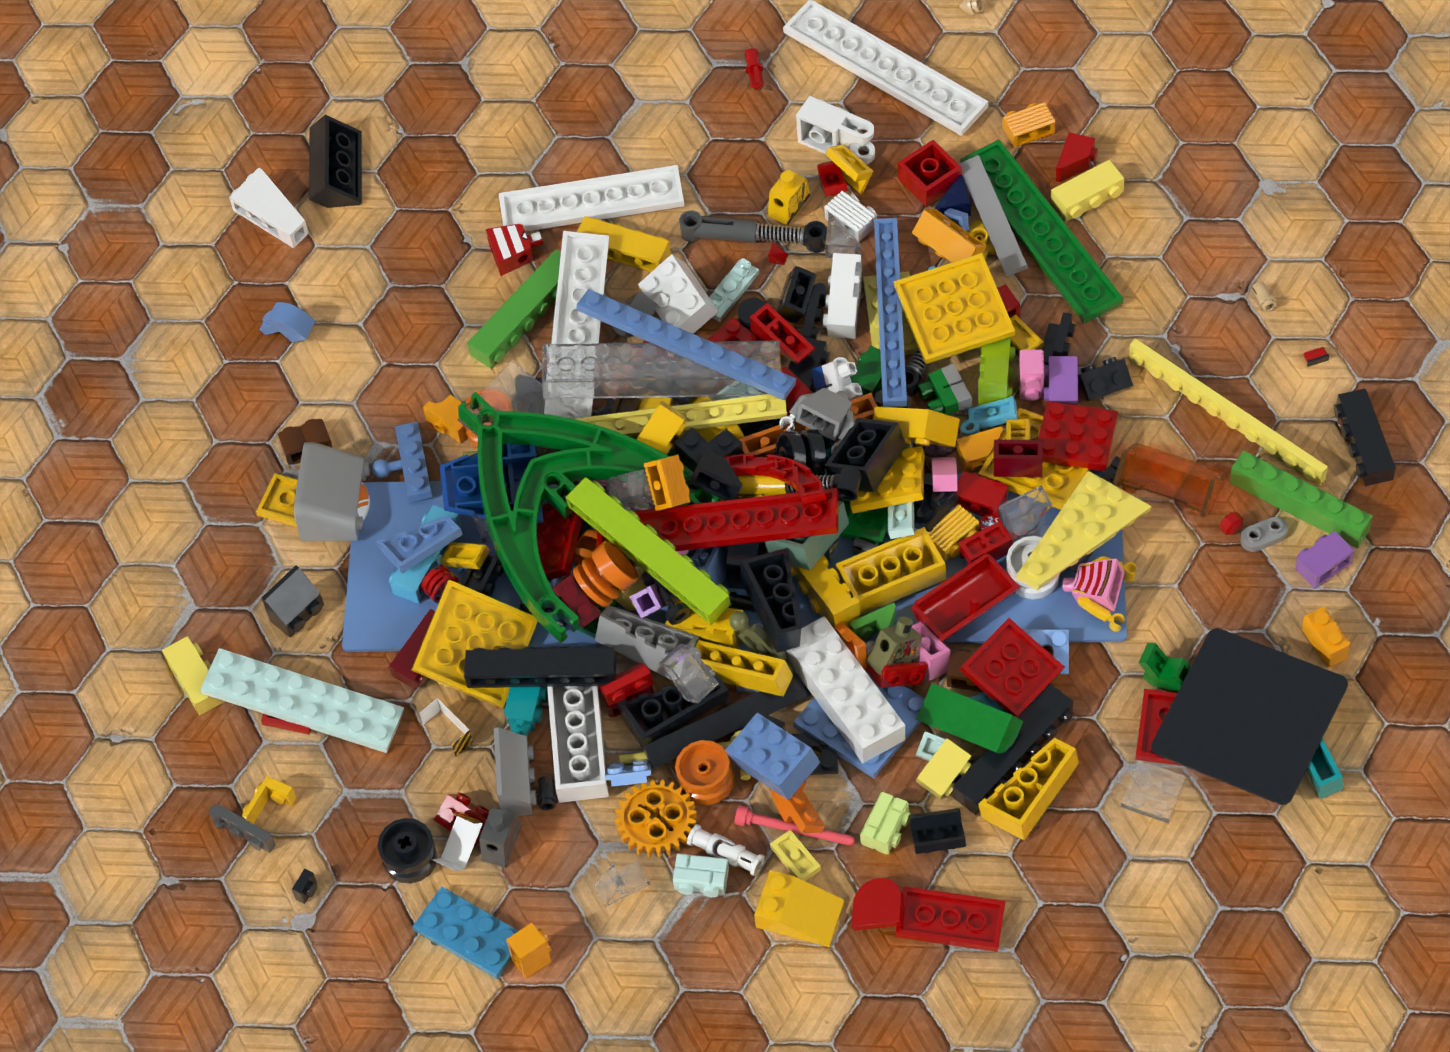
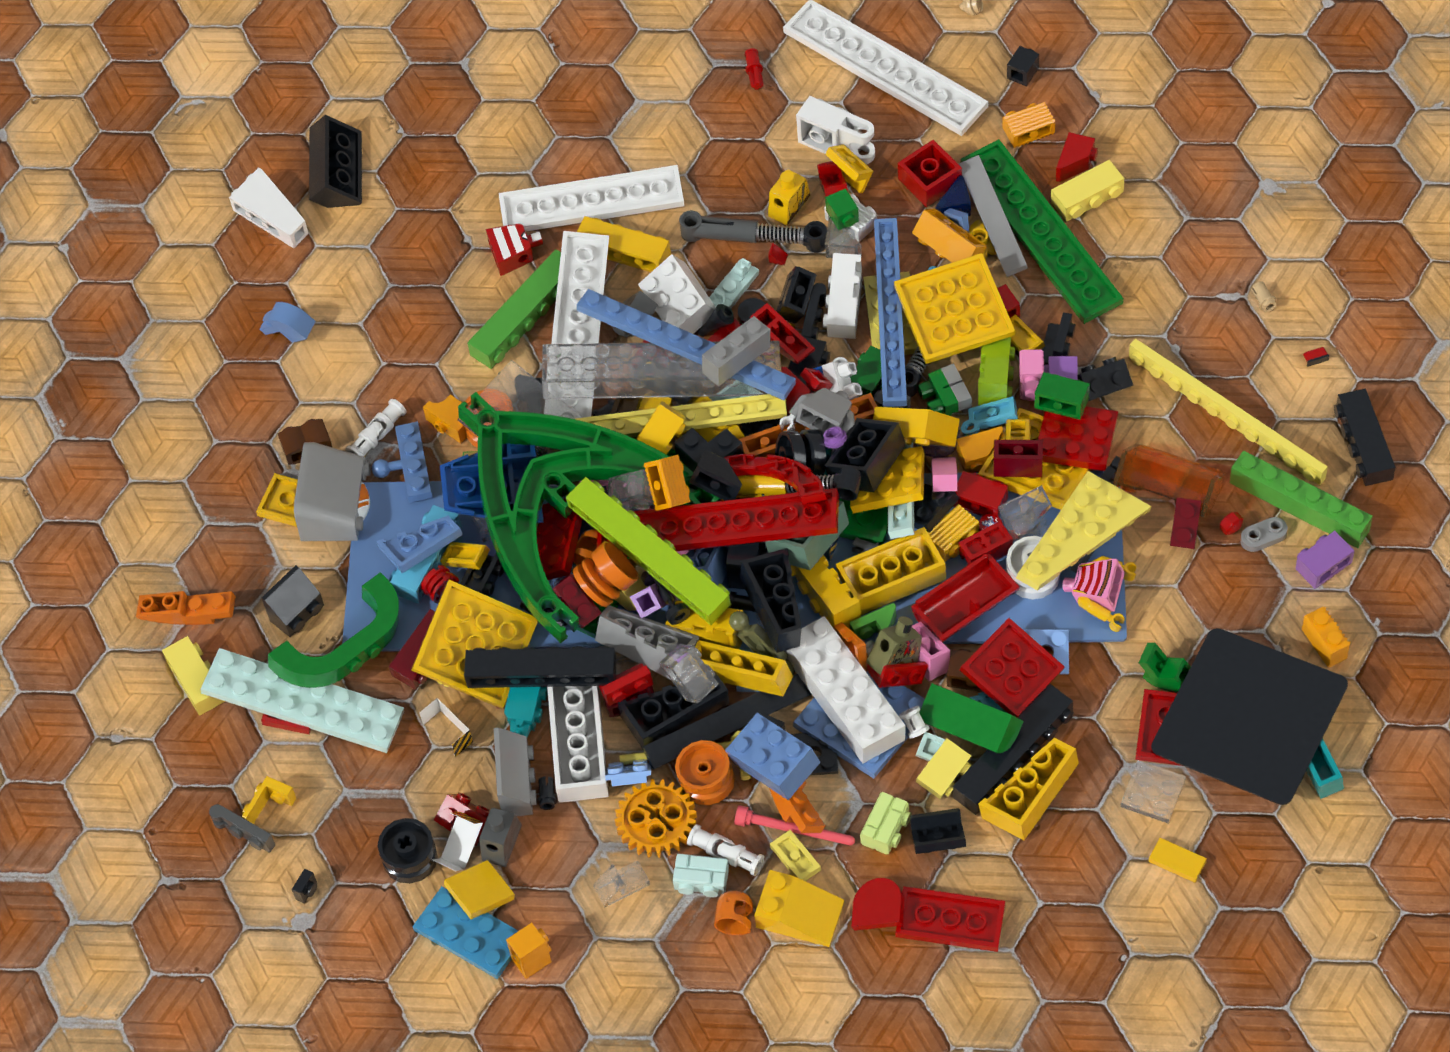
none -> orange slope [136,591,236,625]
none -> green arch [268,572,399,688]
none -> white piece [346,399,407,457]
none -> yellow tile [444,860,515,920]
none -> black cone [698,304,734,337]
none -> light grey brick [702,316,771,386]
none -> orange helmet [714,890,753,935]
none -> red plate [800,368,833,392]
none -> medium lavender plate [823,426,847,449]
none -> green brick [825,188,859,231]
none -> white bush [899,706,930,738]
none -> black brick [1007,46,1039,87]
none -> green brick [1034,372,1090,420]
none -> yellow tile [1149,838,1207,883]
none -> dark red brick [1170,497,1202,549]

